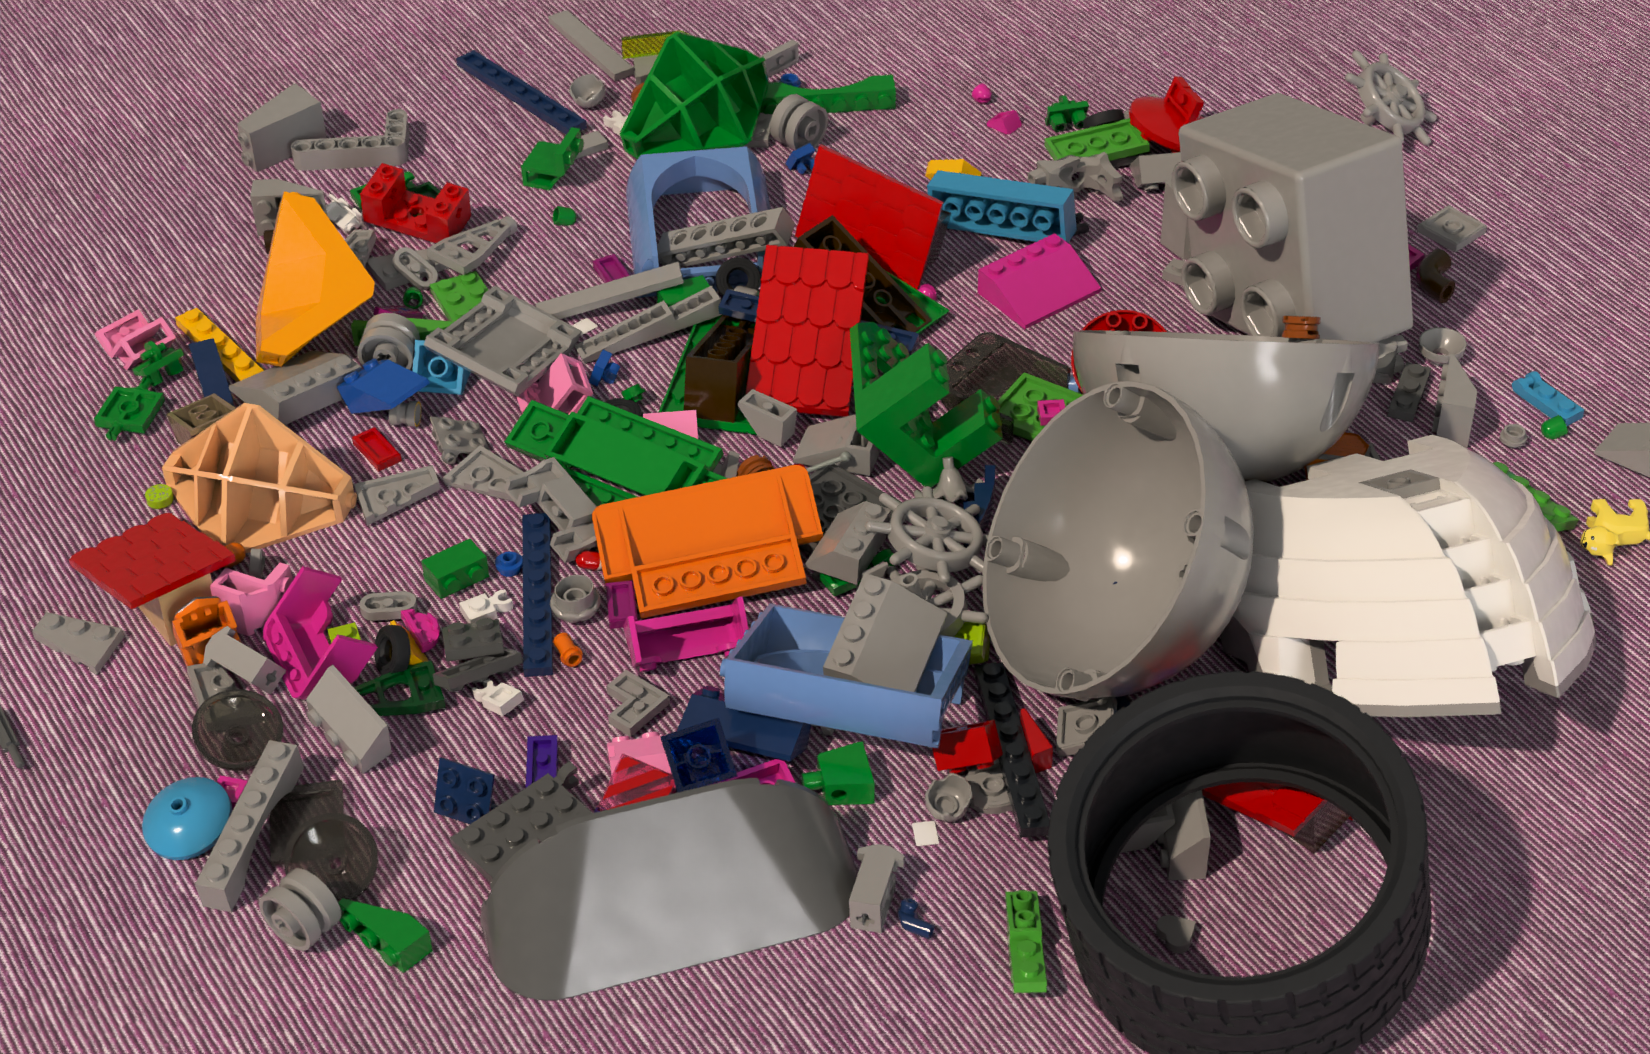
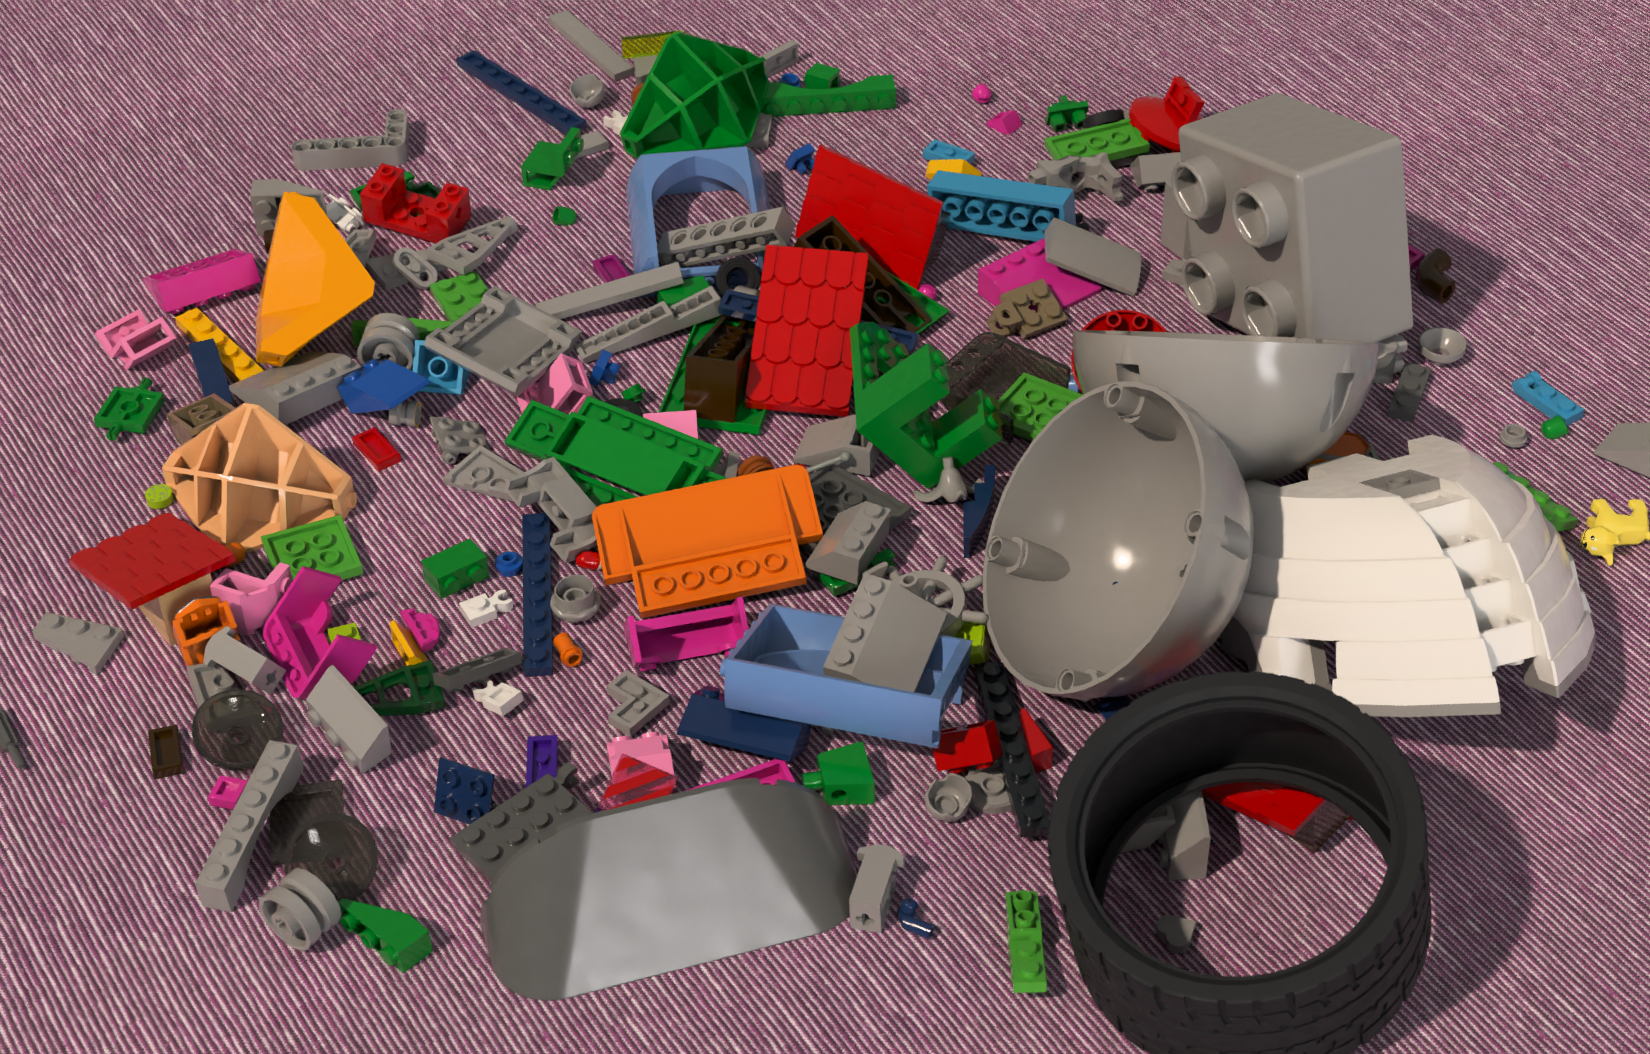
green hips [132,341,184,387] -> none
dark azure dish [142,777,232,860] -> none
light grey slope [237,83,327,172] -> none
light grey tile [249,548,265,579] -> none
light grey wing [354,465,440,526] -> none
light grey plate [359,591,418,621] -> none
magenta tile [373,306,424,319] -> none
black tyre [374,625,410,675] -> none
green piece [403,287,423,309] -> none
dark grey plate [442,618,504,662] -> none
white sticker [572,318,598,336] -> none
magenta tile [606,581,638,629] -> none
clear blue slope [660,718,738,793] -> none
light grey slope [738,389,797,447] -> none
light grey wheel [770,94,828,150] -> none
light grey piece [865,486,989,584] -> none
white sticker [912,821,939,846] -> none
dark pink plate [1037,399,1065,426] -> none
light grey tile [1056,697,1118,757] -> none
dark orange wheel [1282,316,1321,339] -> none
light grey piece [1345,50,1437,146] -> none
light grey tile [1417,205,1487,252] -> none
light grey slope [1432,354,1477,448] -> none
none -> dark pink slope [143,248,261,314]
none -> dark brown tile [148,724,185,779]
none -> bright green plate [261,515,364,580]
none -> green brick [804,62,840,89]
none -> dark azure plate [923,139,975,164]
none -> dark tan plate [986,279,1068,339]
none -> light grey slope [1045,217,1141,297]

